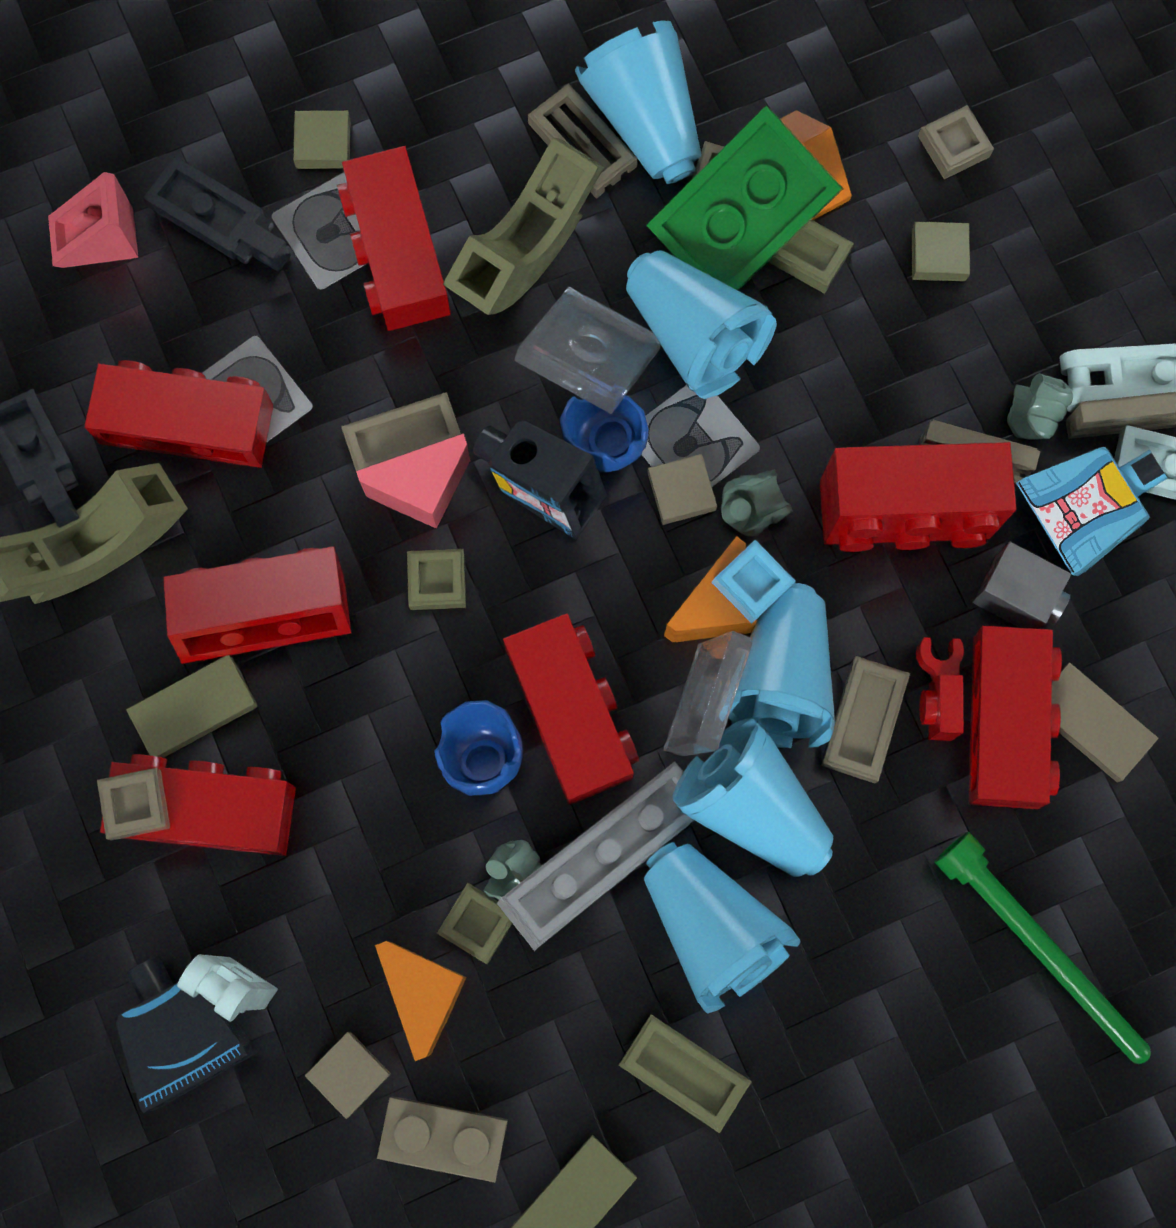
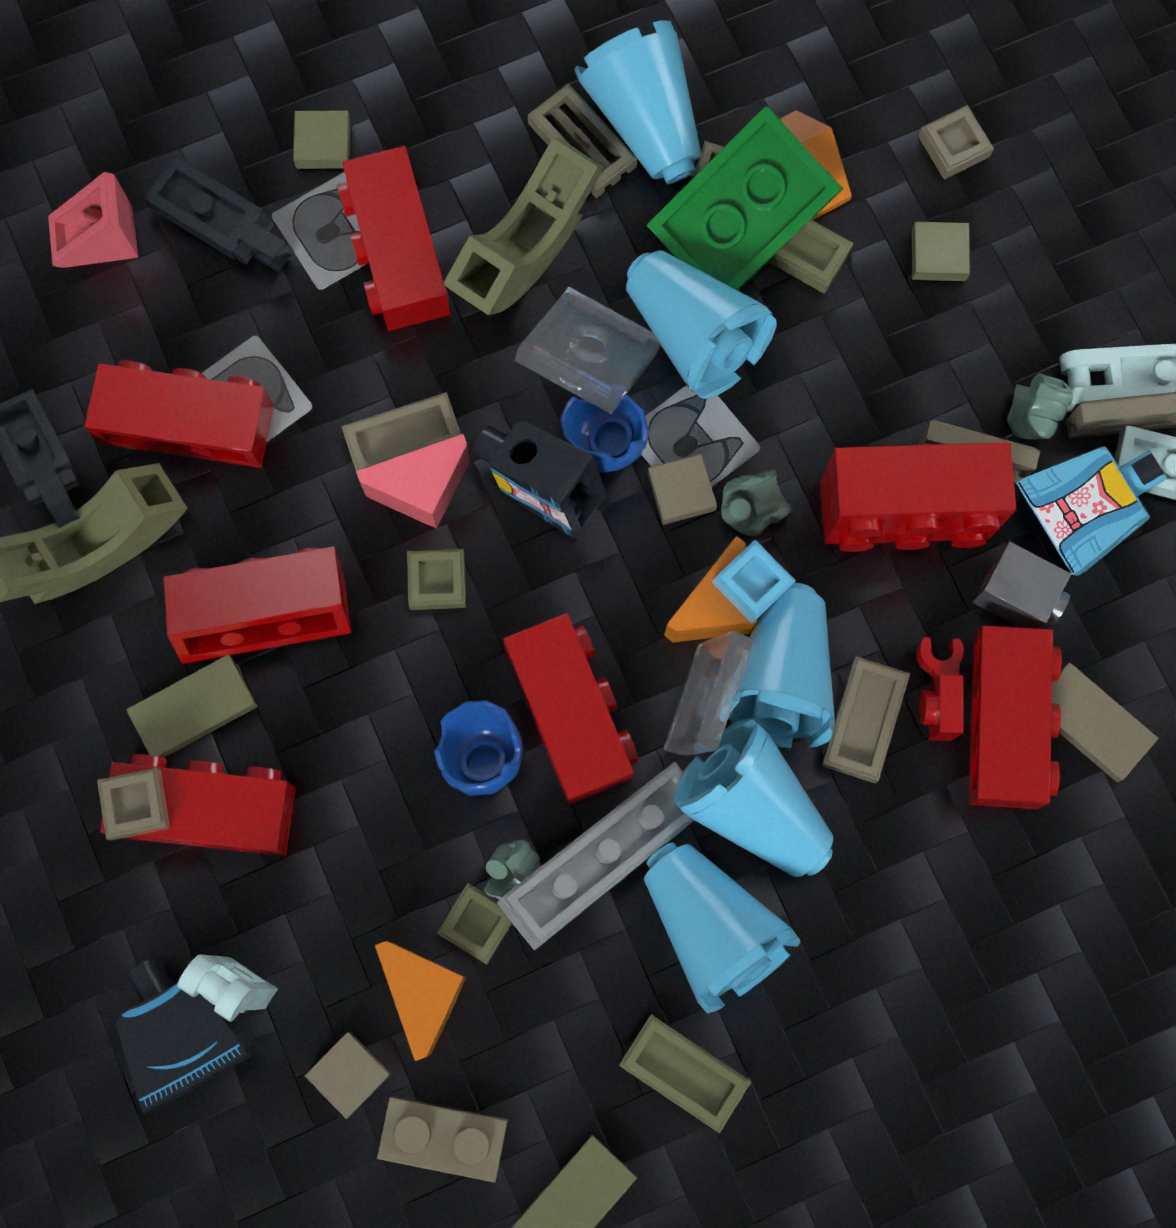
green piece [934,831,1151,1064] -> none

